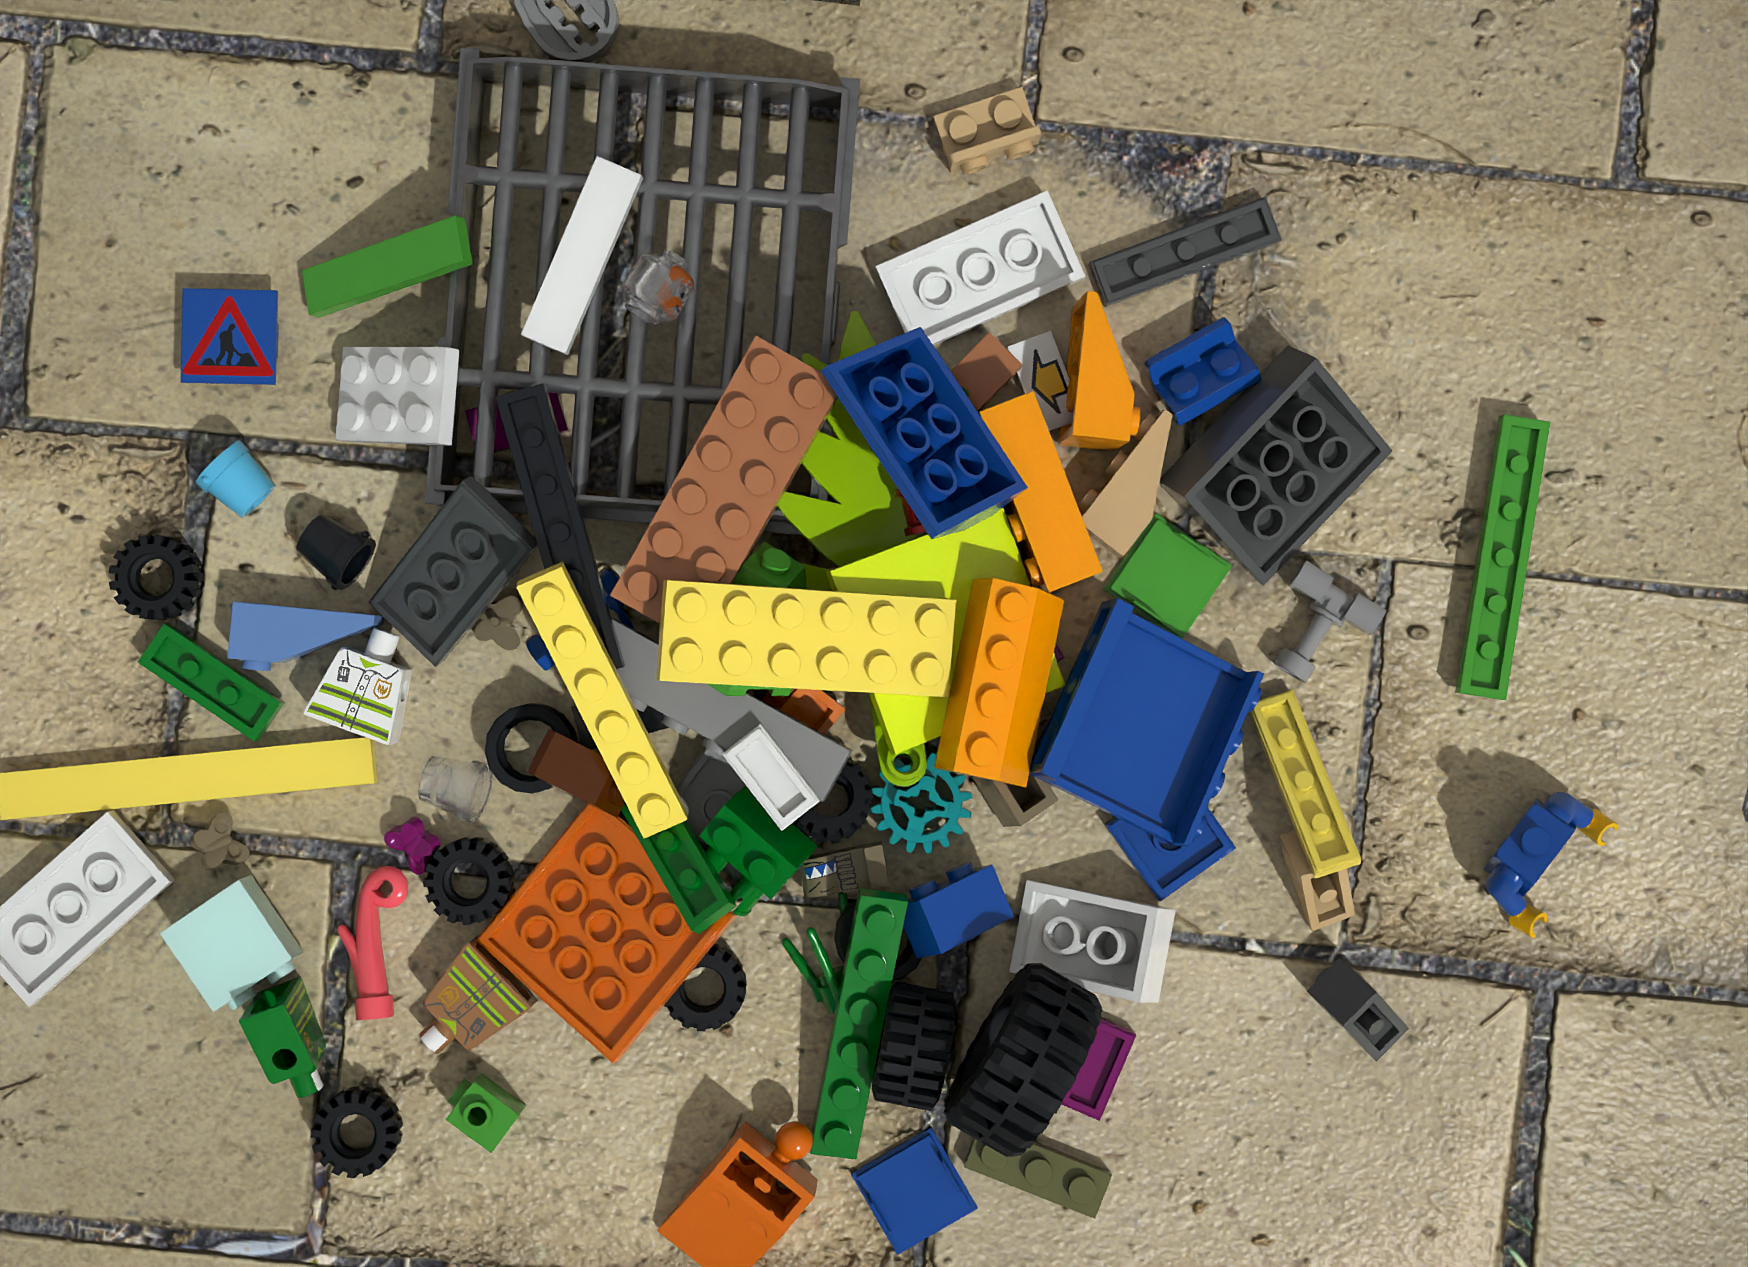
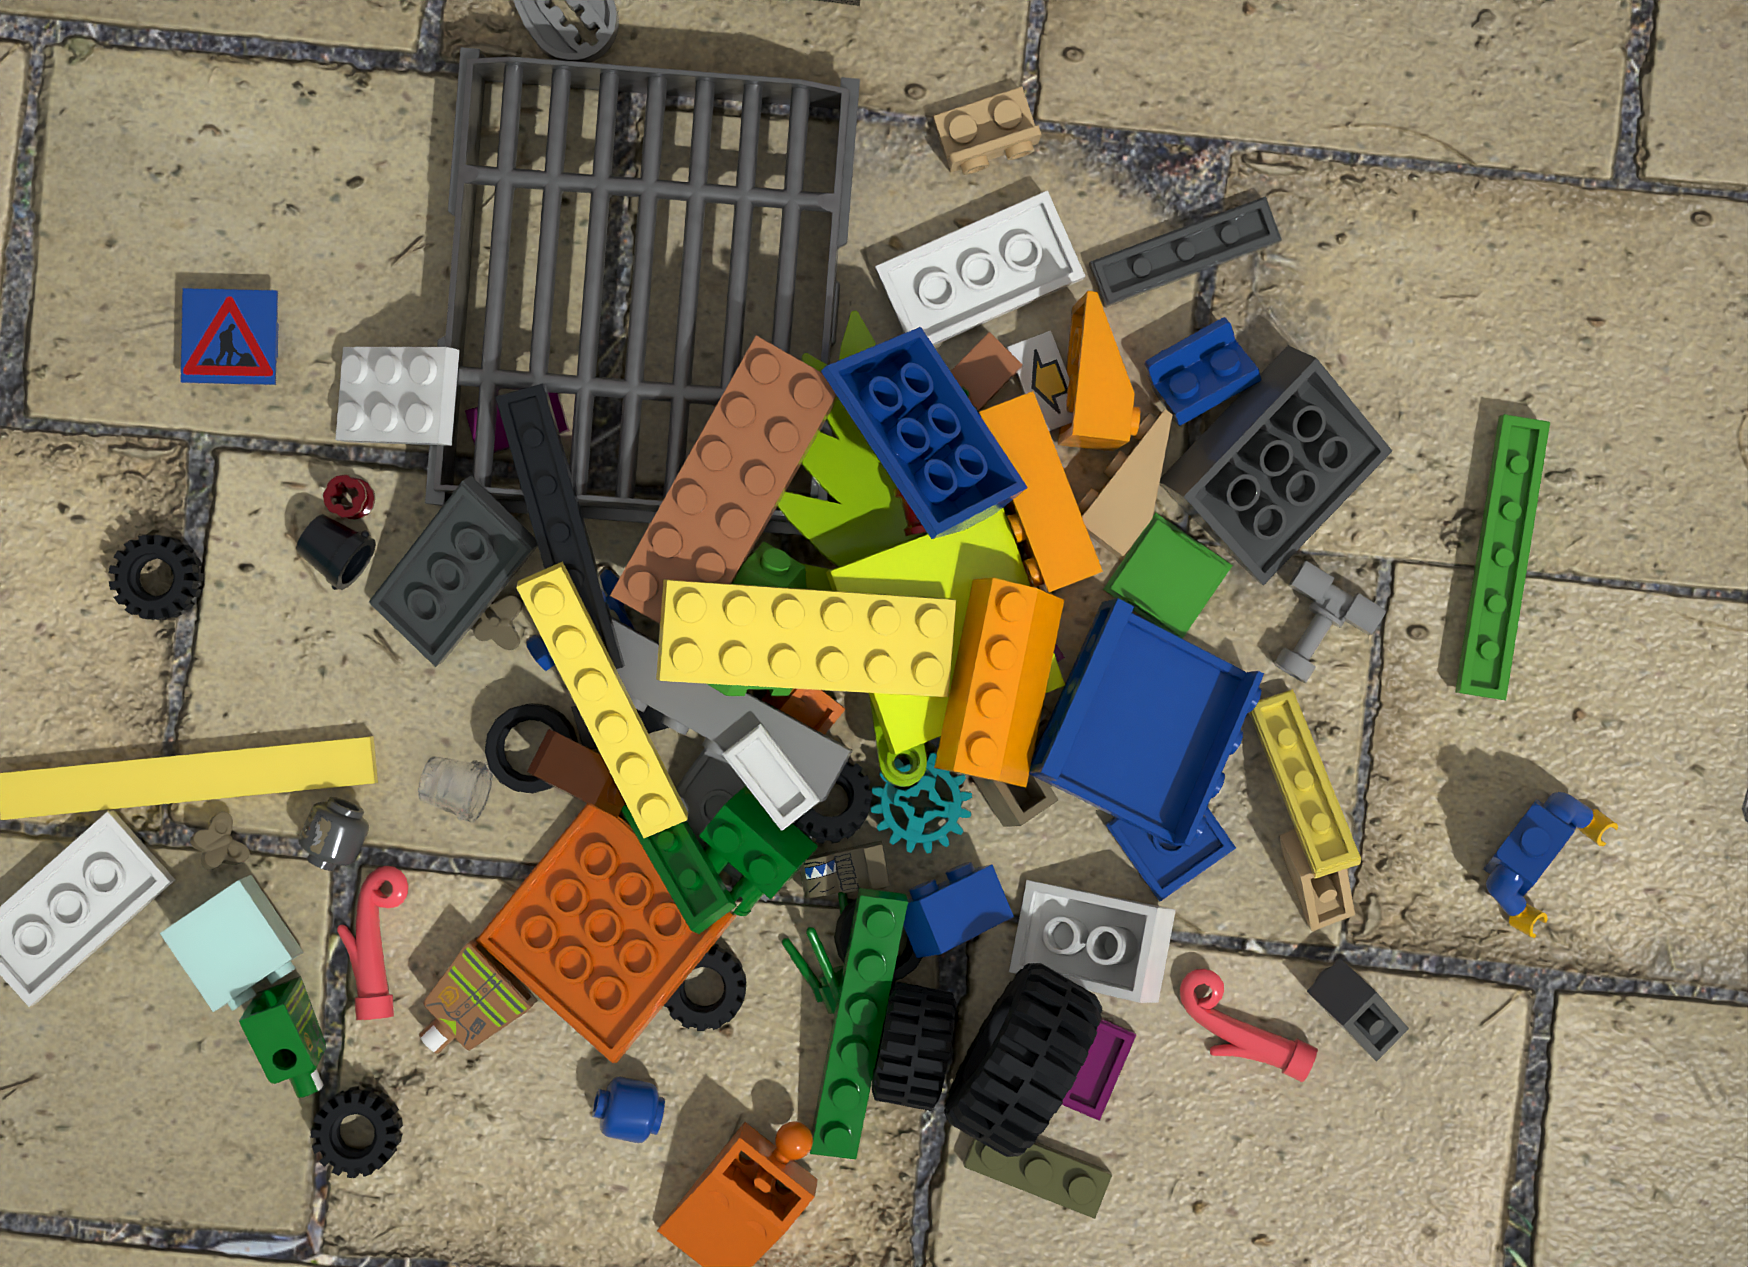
green plate [138,623,285,742] -> none
medium azure piece [195,440,276,518] -> none
medium blue slope [227,602,384,671] -> none
bright green tile [302,215,473,318] -> none
white torso [304,627,412,745] -> none
magenta piece [384,817,441,875] -> none
black tyre [423,837,514,925] -> none
bright green brick [446,1073,526,1153] -> none
white tile [521,156,643,356] -> none
clear head [622,249,694,326] -> none
blue piece [851,1127,978,1255] -> none
none -> dark grey head [298,797,369,871]
none -> dark red bush [323,475,376,520]
none -> blue head [592,1076,665,1143]
none -> coral plant [1180,969,1318,1082]

